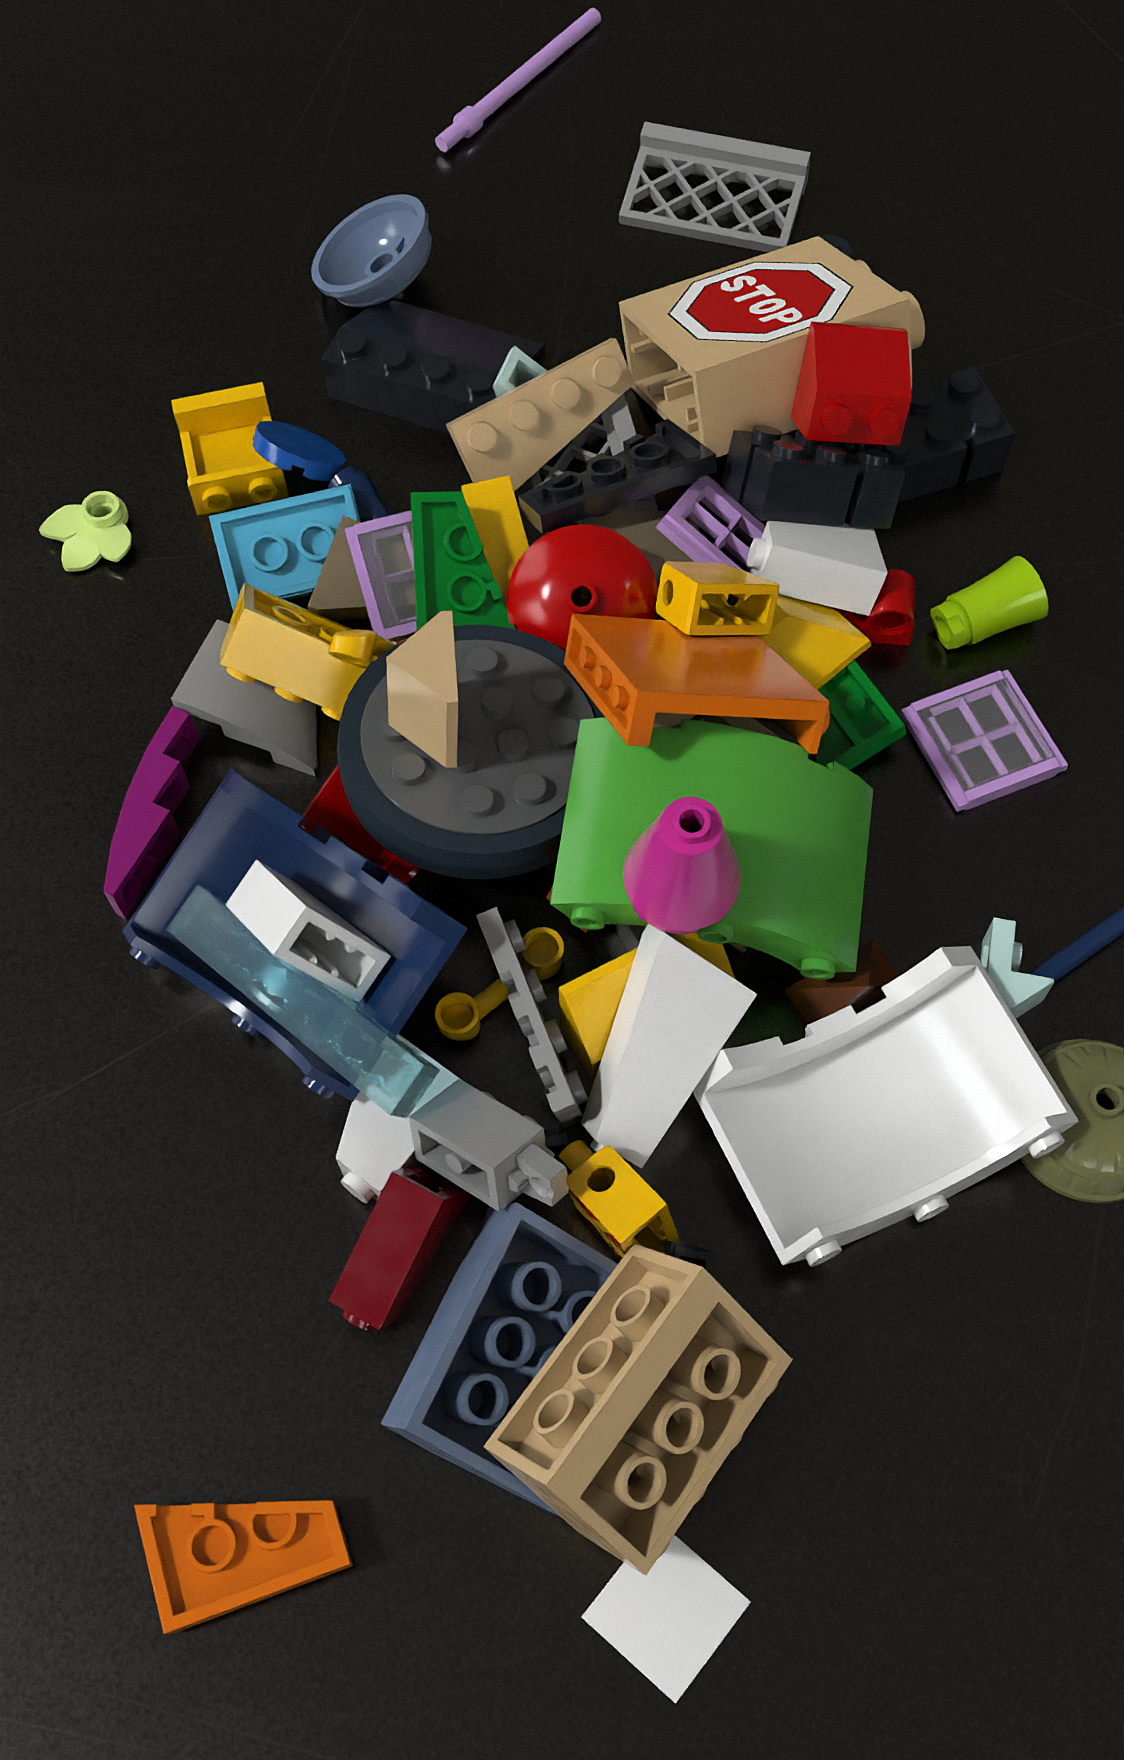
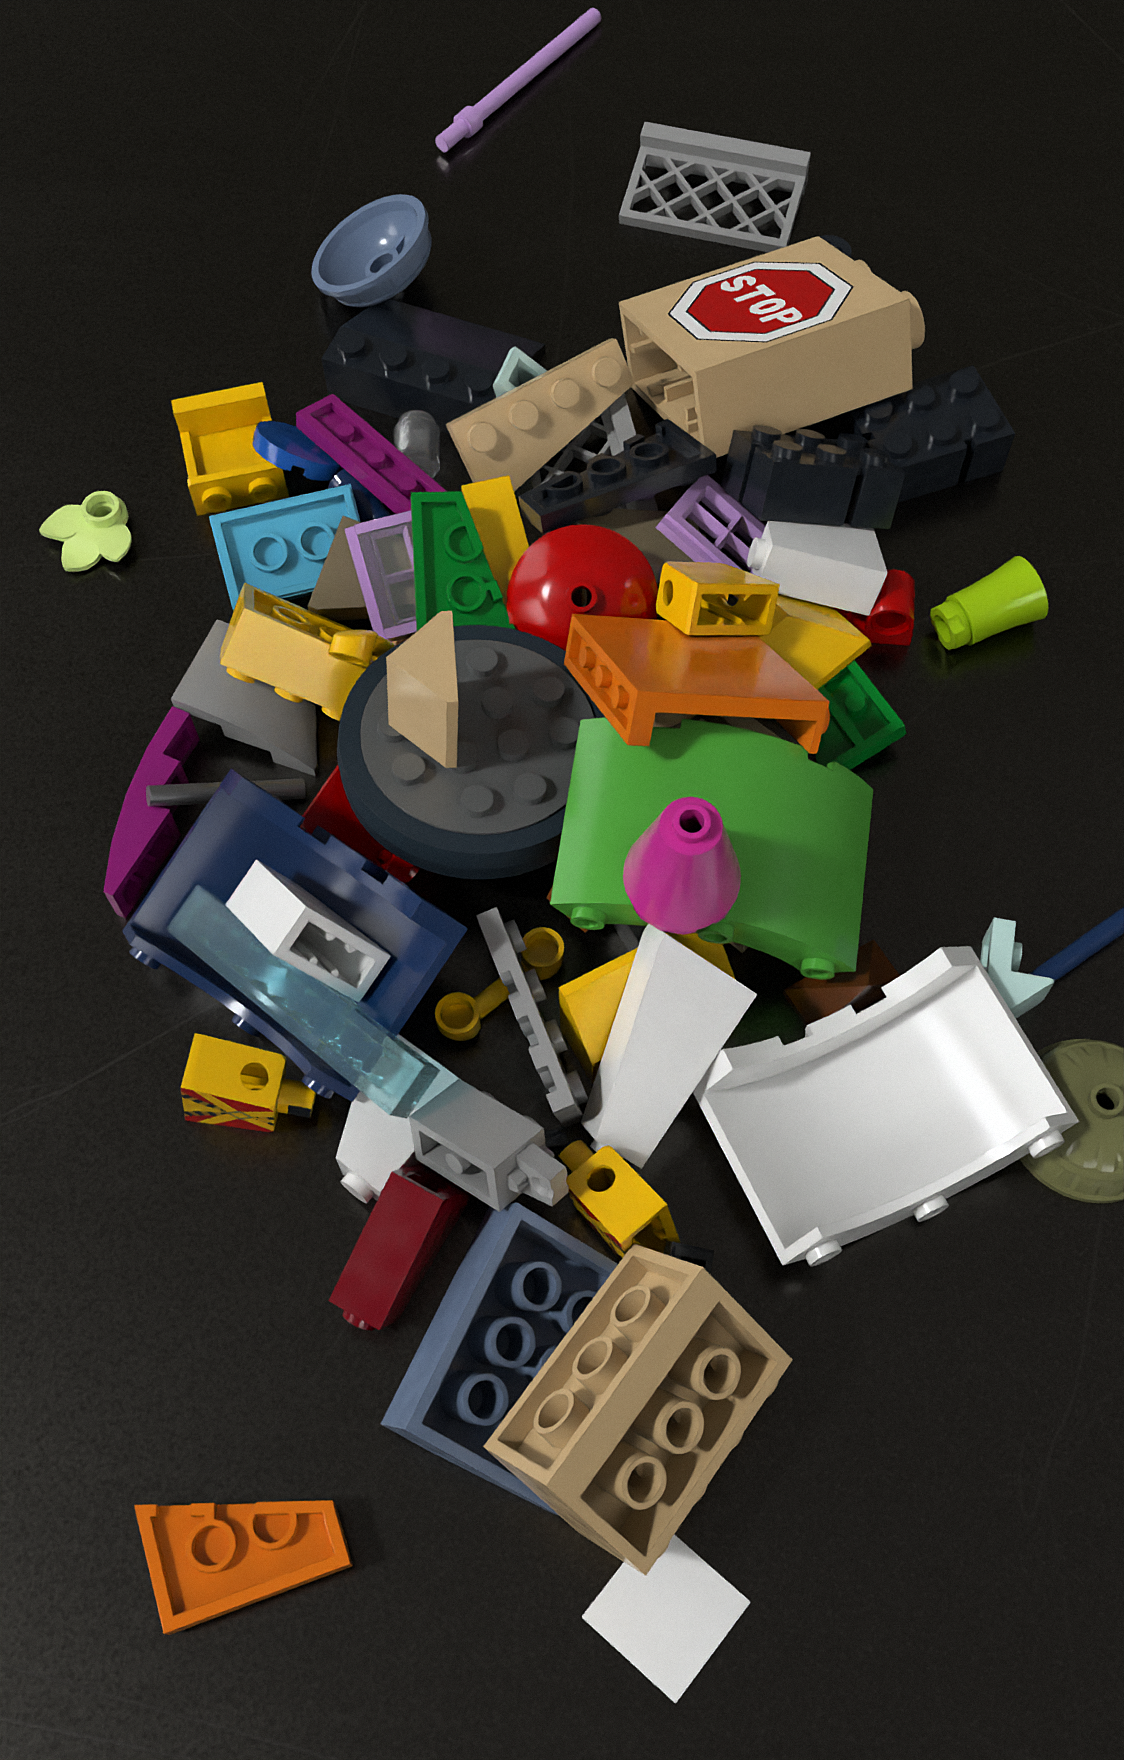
red slope [790,321,912,446] -> none
clear piece [900,670,1068,812] -> none
none -> flat silver bar [146,778,306,807]
none -> yellow torso [181,1033,316,1132]
none -> magenta fence [296,394,447,514]
none -> clear brick [393,410,440,478]

